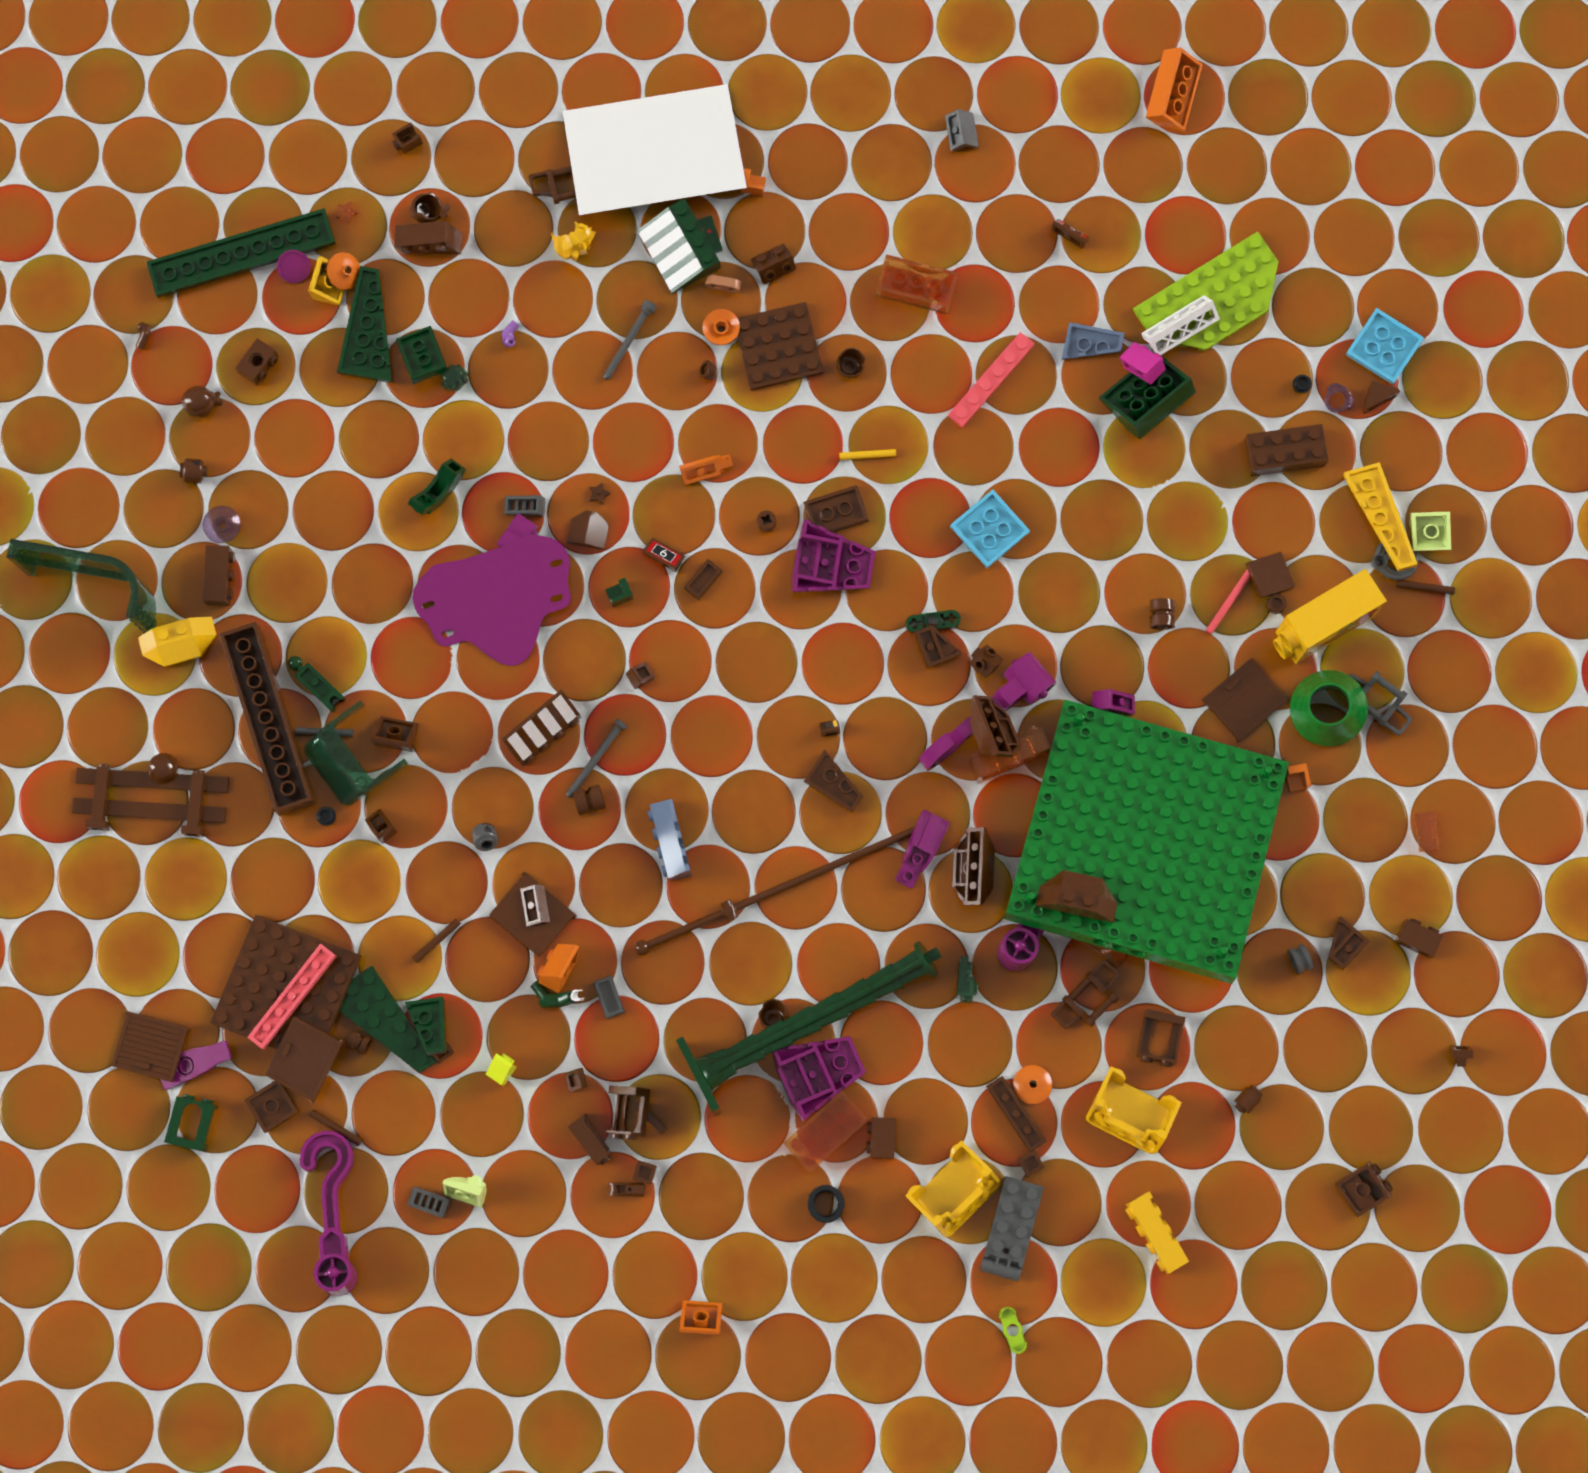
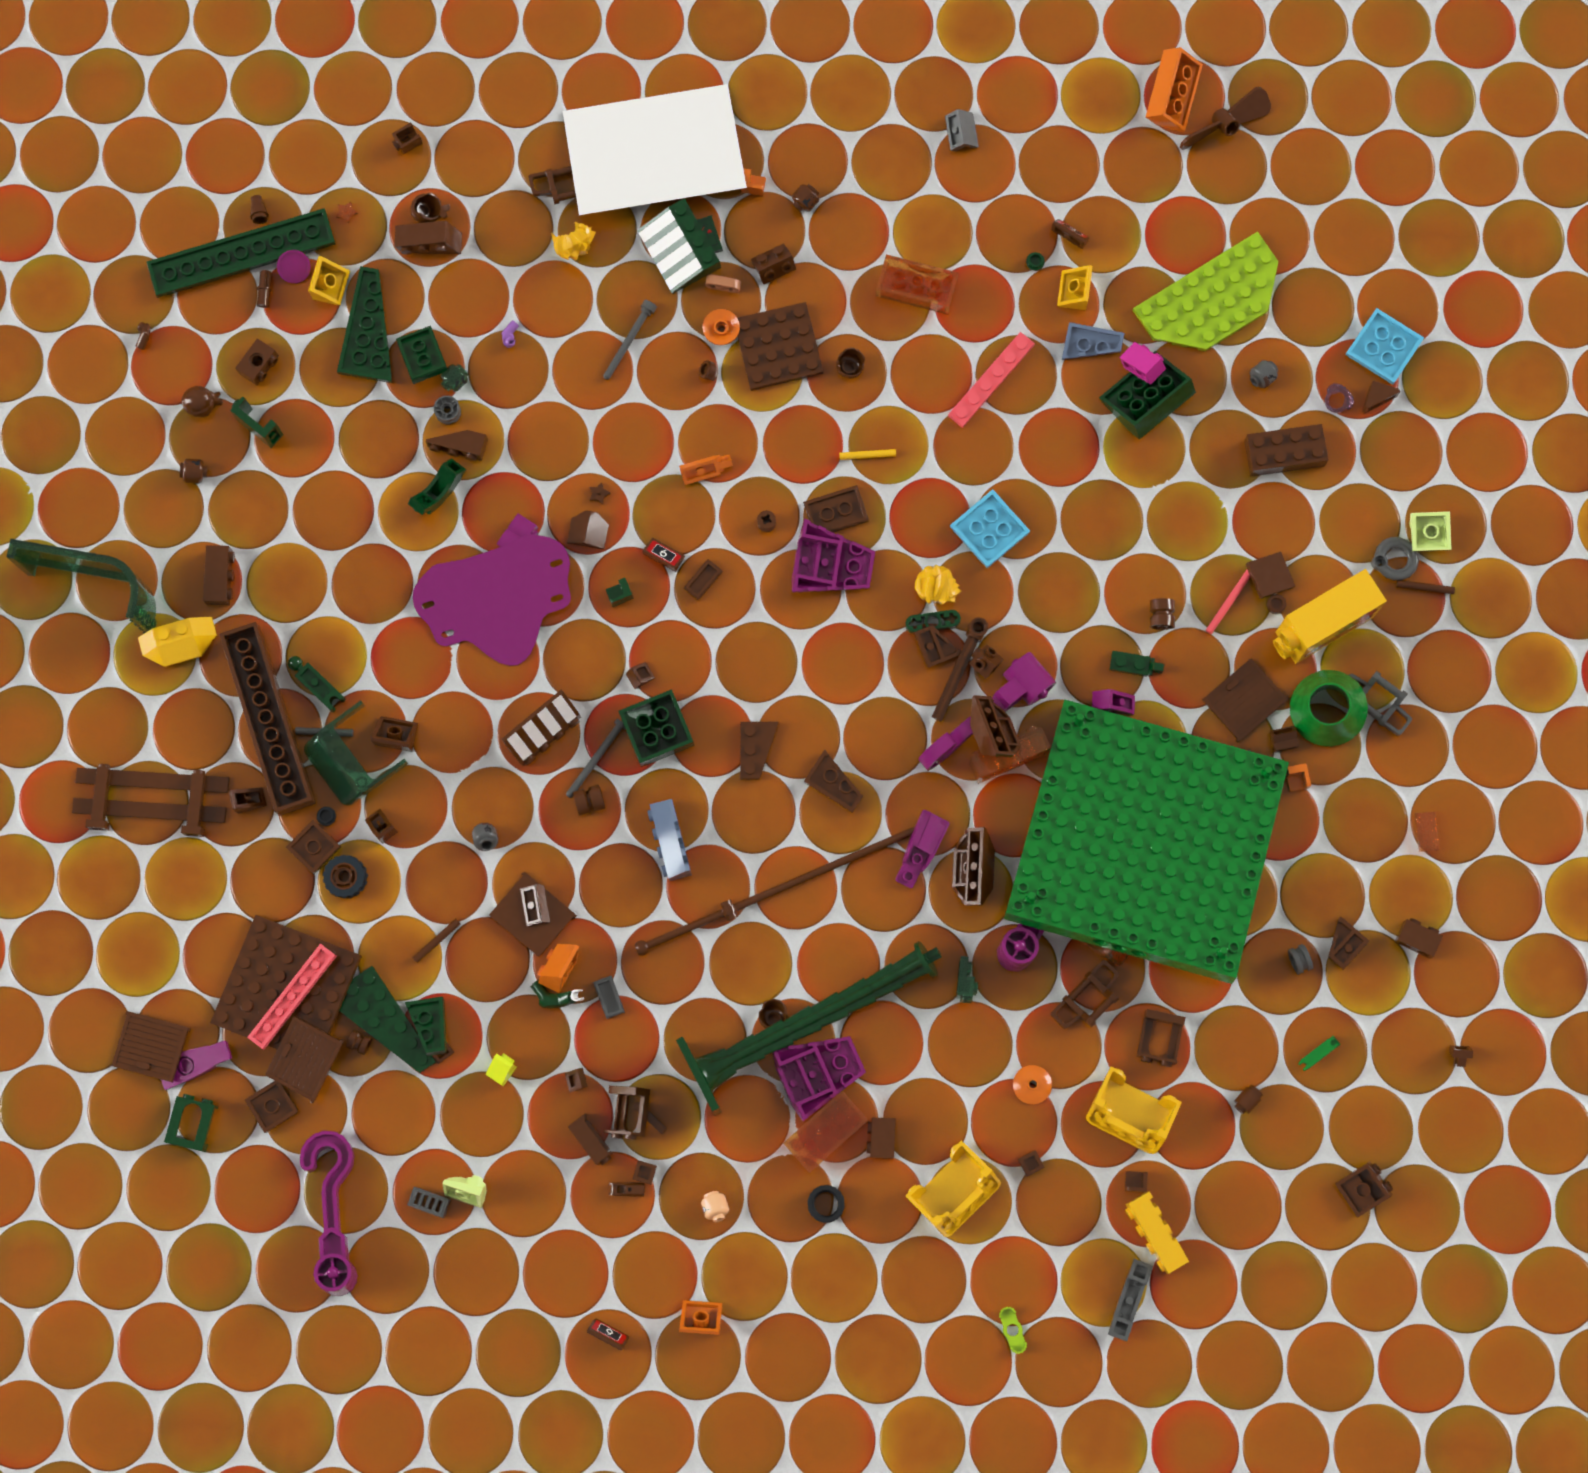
reddish brown hair [148,753,179,783] -> none
dish [203,506,241,543] -> none
reddish brown bar [309,1109,363,1146] -> none
orange dish [326,252,360,290] -> none
dark grey slope [504,495,545,517] -> none
reddish brown slope [819,720,840,737] -> none
dark grey hinge [980,1176,1044,1282] -> none
reddish brown tile [986,1076,1046,1152] -> none
reddish brown wedge [1036,870,1117,923] -> none
white fence [1141,295,1220,355] -> none
black plate [1293,375,1312,393] -> none
yellow wing [1343,462,1417,572] -> none
none -> reddish brown slope [228,787,267,814]
none -> dark green panel [230,397,284,448]
none -> reddish brown cone [250,195,269,224]
none -> reddish brown axle [256,270,272,308]
none -> reddish brown plate [286,820,341,874]
none -> black wheel [323,855,368,898]
none -> reddish brown slope [426,430,488,461]
none -> dark grey wheel [434,396,461,425]
none -> slope [587,1319,629,1351]
none -> dark green slope [619,689,695,767]
none -> light nougat head [701,1191,729,1222]
none -> reddish brown wing [740,722,779,780]
none -> reddish brown head [792,184,819,212]
none -> yellow hair [915,565,961,604]
none -> reddish brown piece [932,617,988,722]
none -> dark green plate [1026,252,1045,271]
none -> yellow slope [1057,265,1093,311]
none -> dark grey slope [1108,1259,1153,1342]
none -> dark green hinge [1109,651,1164,677]
none -> reddish brown panel [1125,1171,1148,1192]
none -> reddish brown piece [1180,87,1271,150]
none -> dark grey head [1250,360,1278,388]
none -> reddish brown piece [1270,726,1299,753]
none -> green piece [1298,1035,1341,1071]

